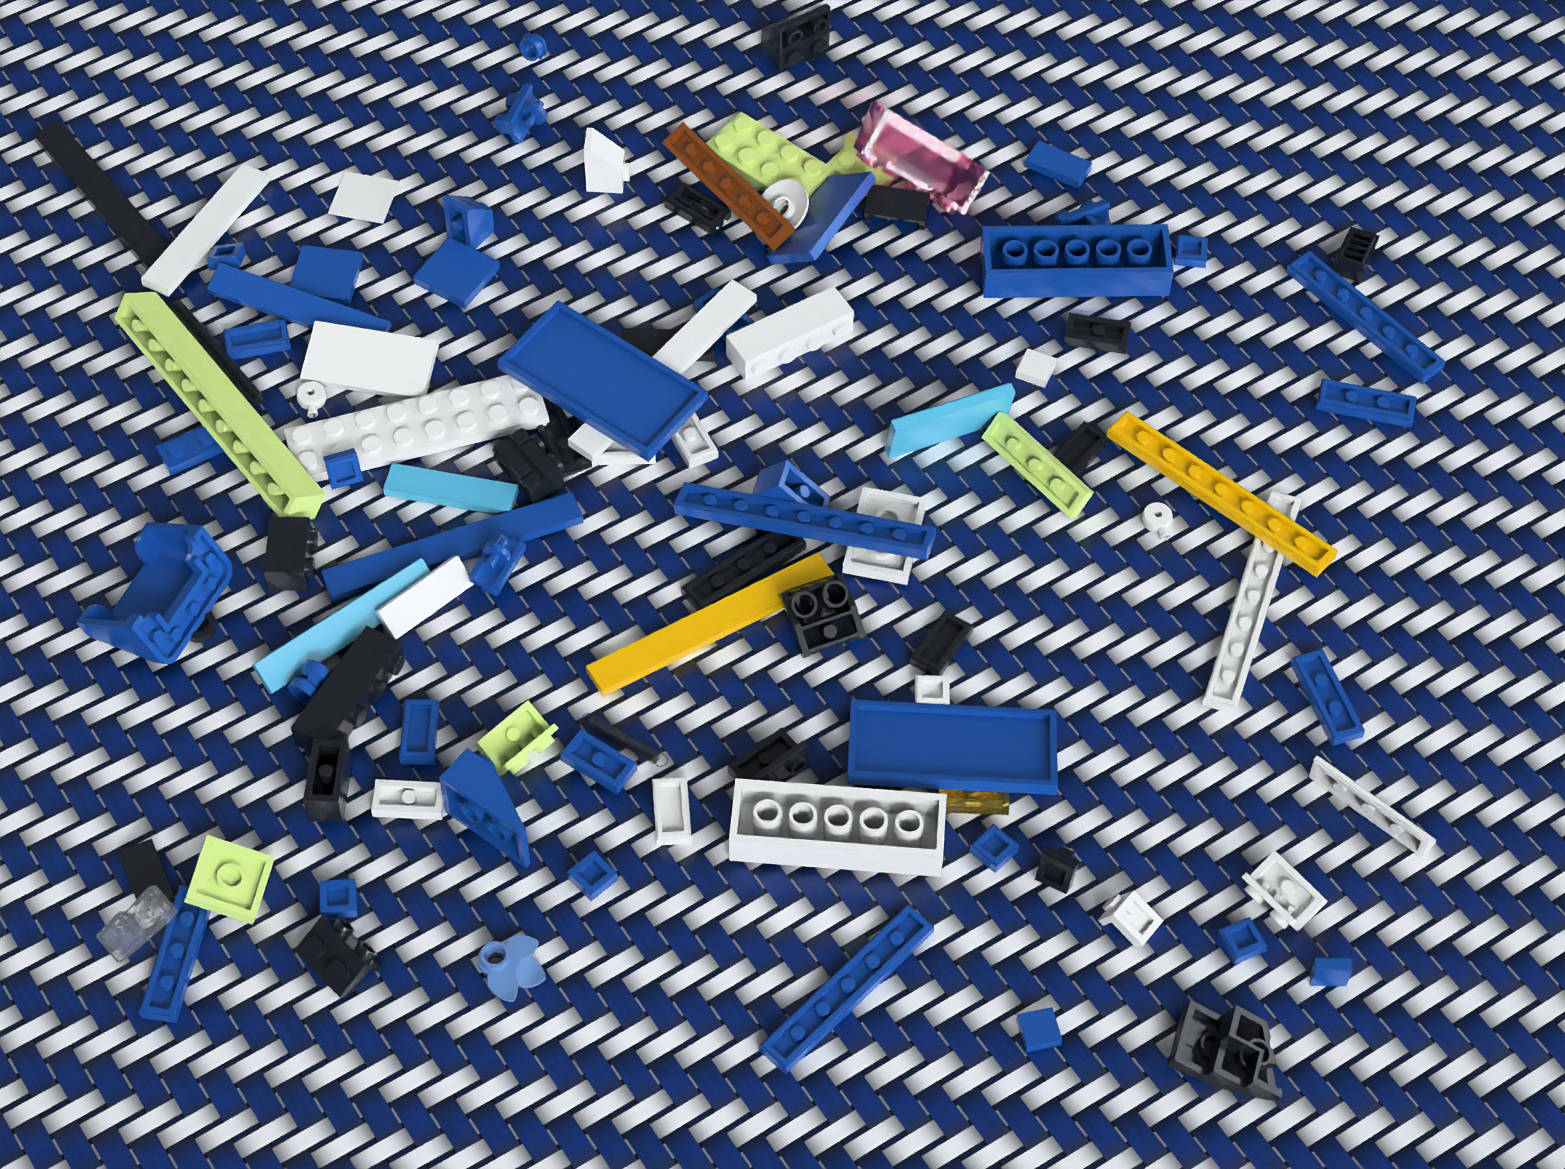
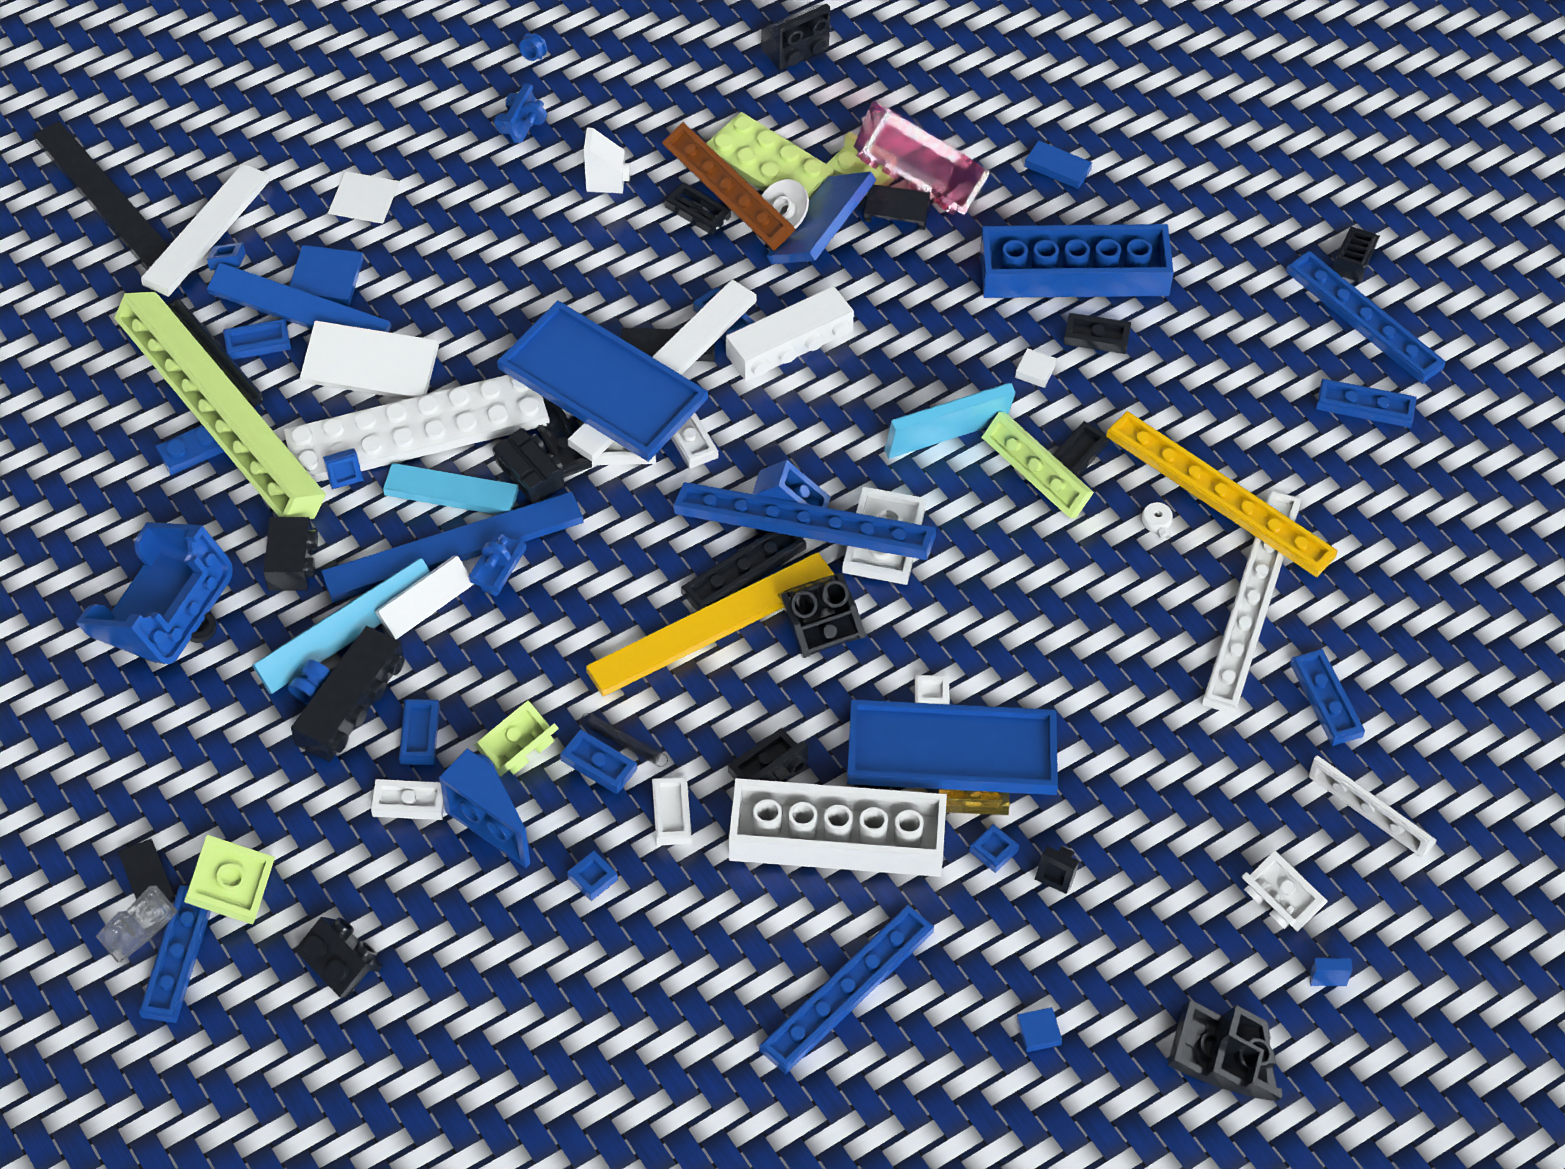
white piece [296,381,327,418] -> none
black brick [303,739,353,823] -> none
blue plate [320,878,358,919] -> none
blue tile [413,237,500,309] -> none
blue slope [442,195,495,249] -> none
medium blue plate [477,935,546,1002] -> none
black tile [910,611,974,676] -> none
blue hips [1054,199,1111,225] -> none
white bracket [1098,890,1163,948] -> none
blue tile [1175,235,1208,268] -> none
blue tile [1217,917,1267,965] -> none

